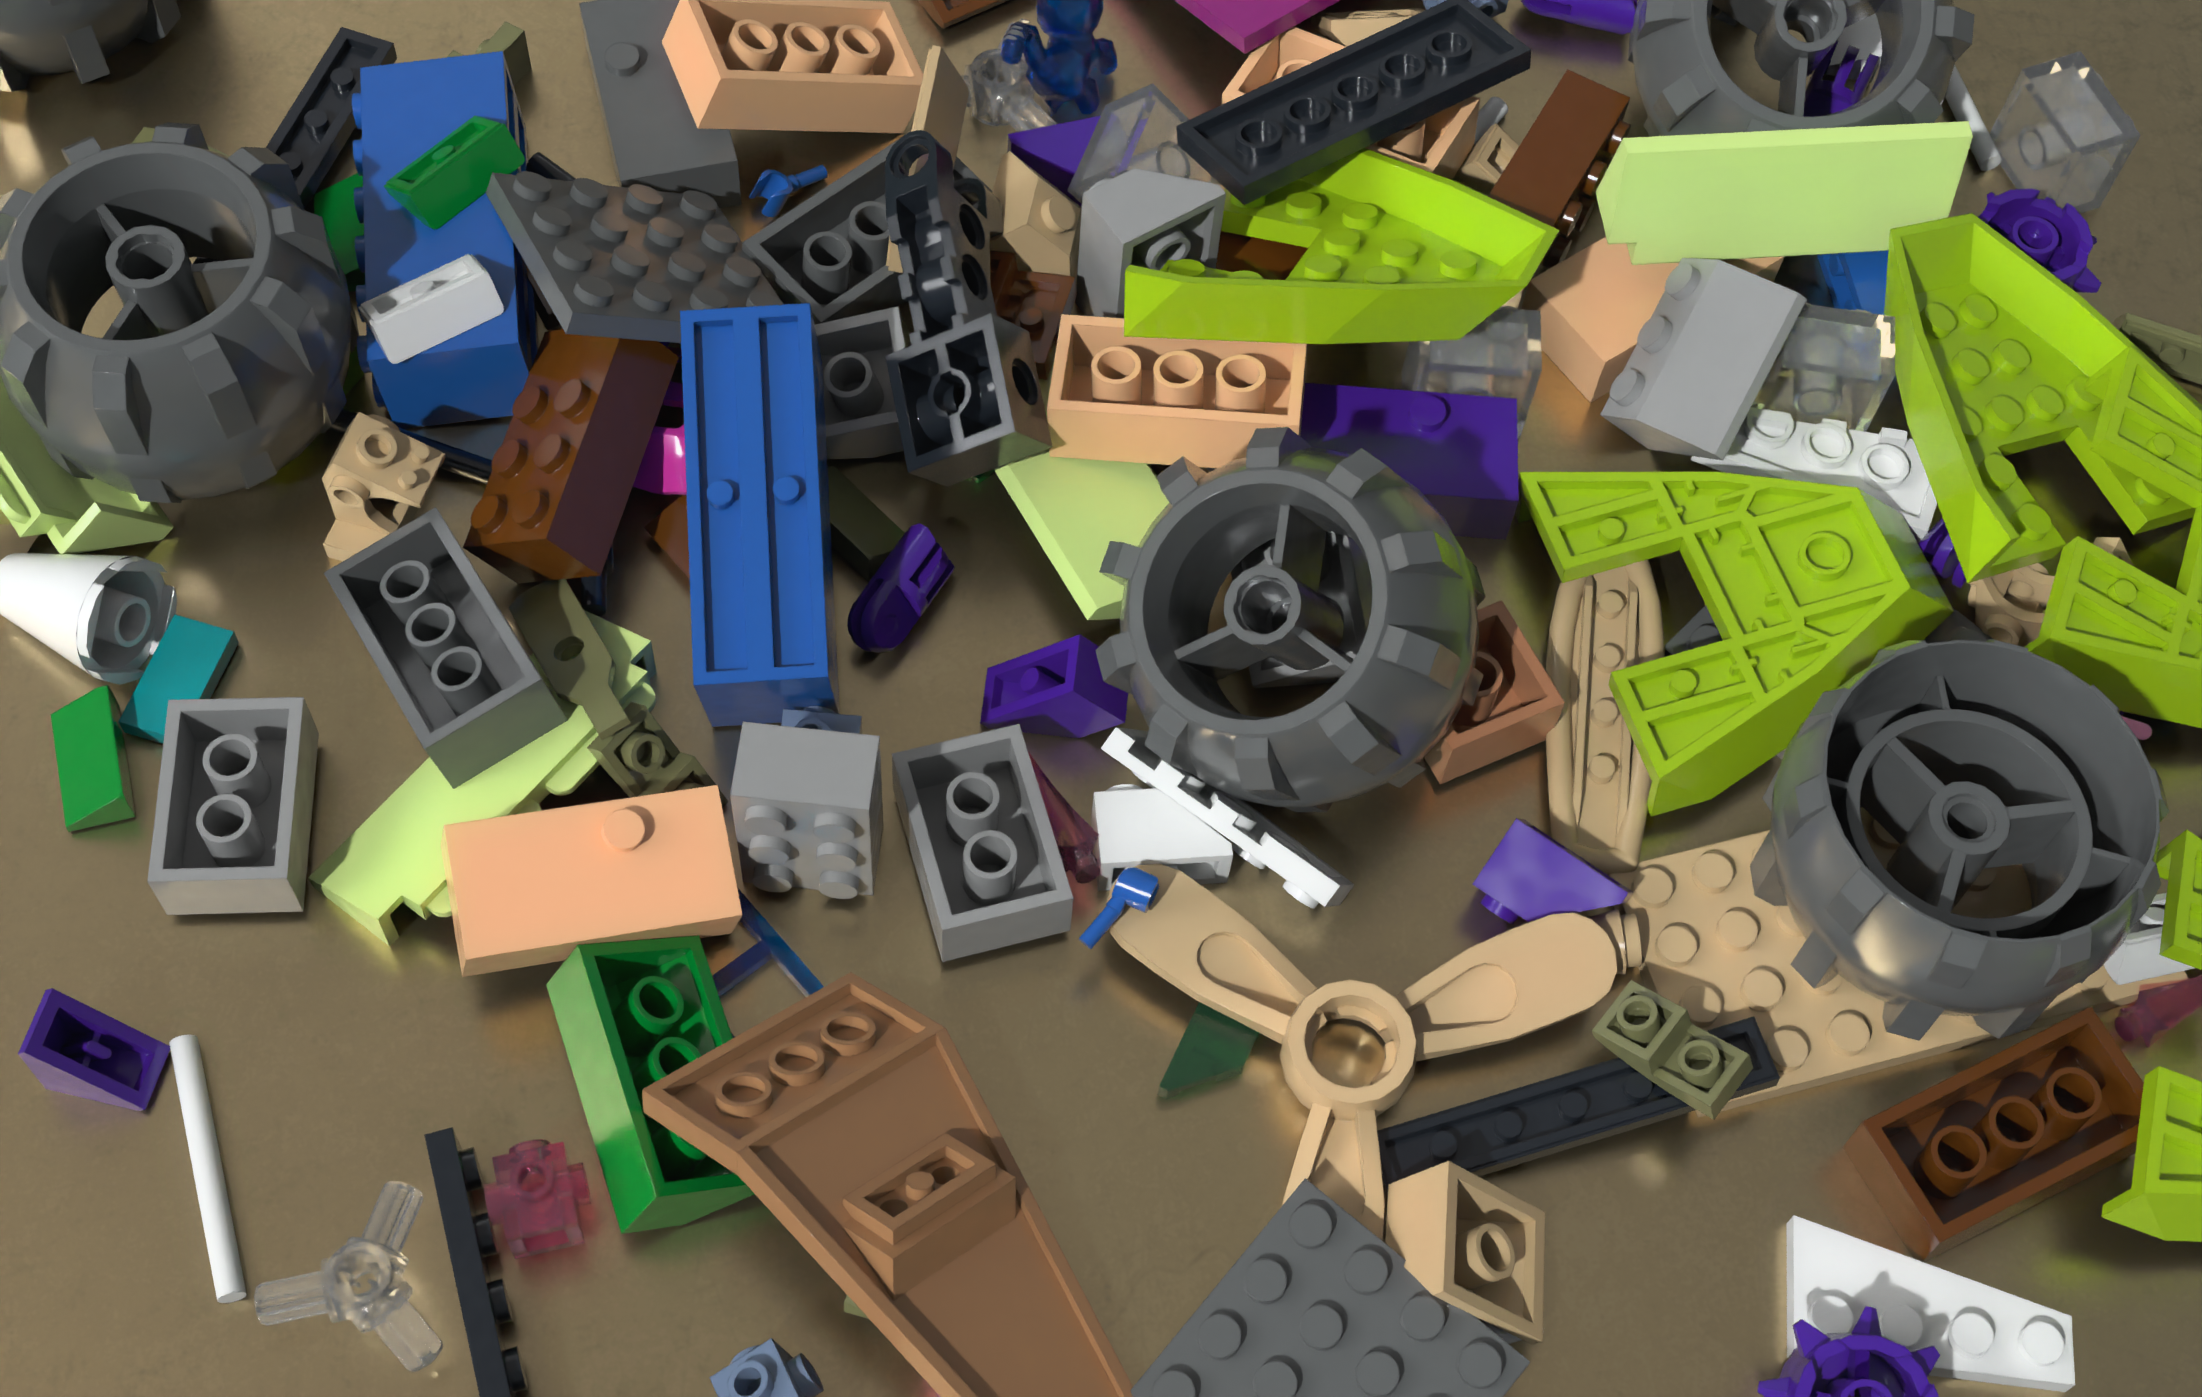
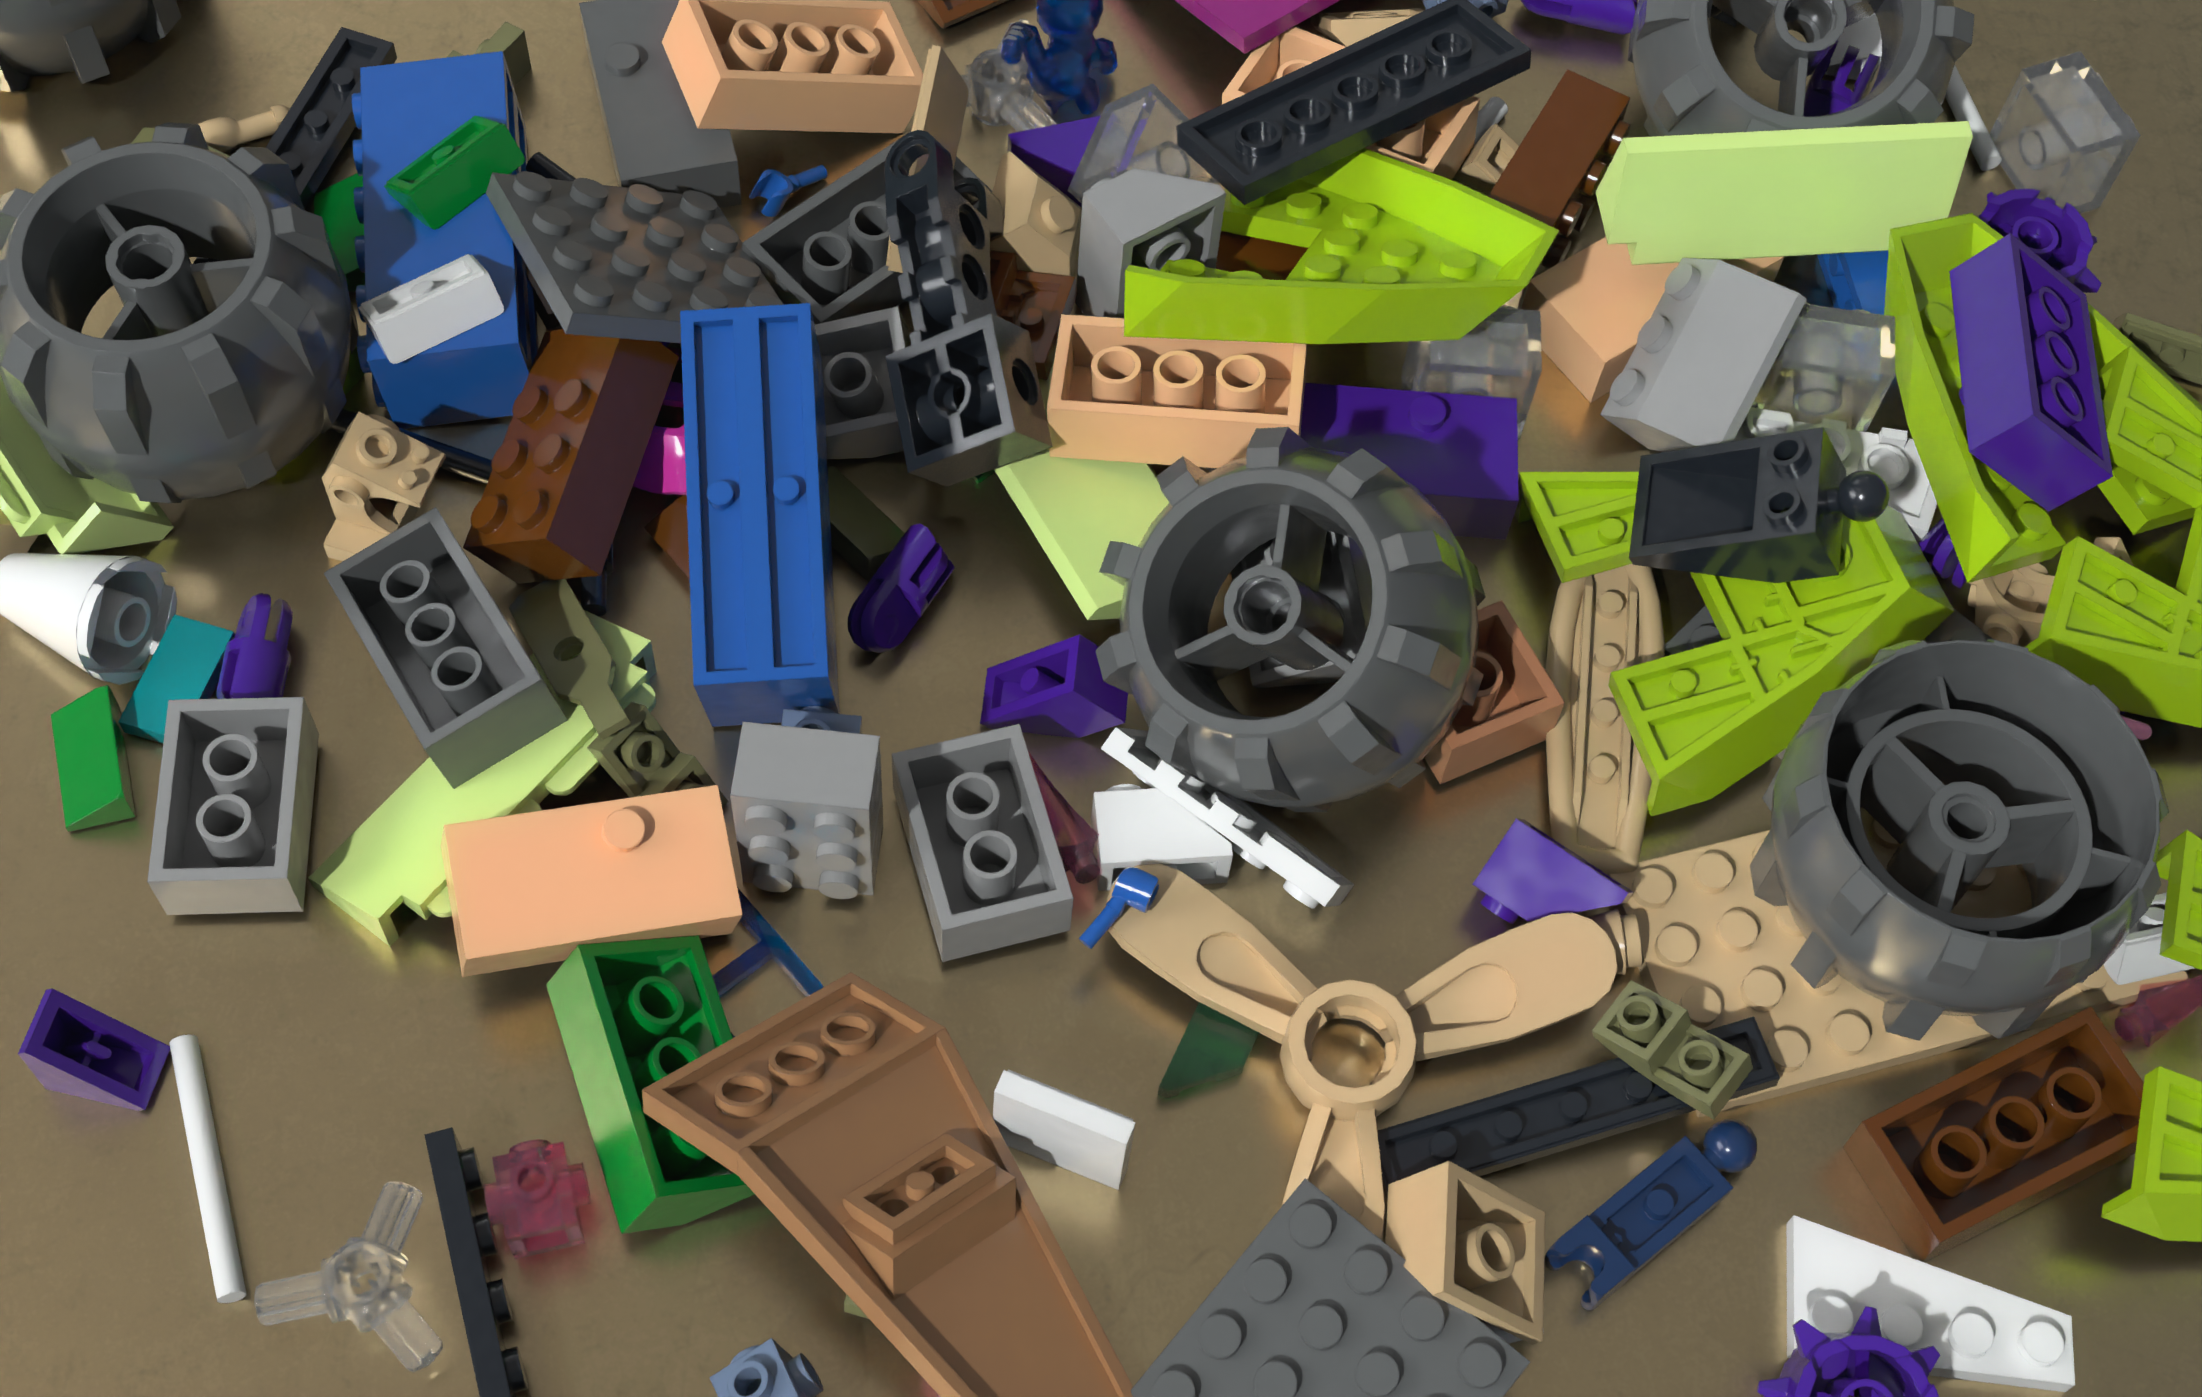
none -> tan piece [199,105,290,154]
none -> dark purple arm [216,593,293,699]
none -> white tile [993,1069,1136,1190]
none -> dark blue plate [1545,1119,1757,1310]
none -> black slope [1629,427,1890,583]
none -> dark purple brick [1949,233,2113,512]

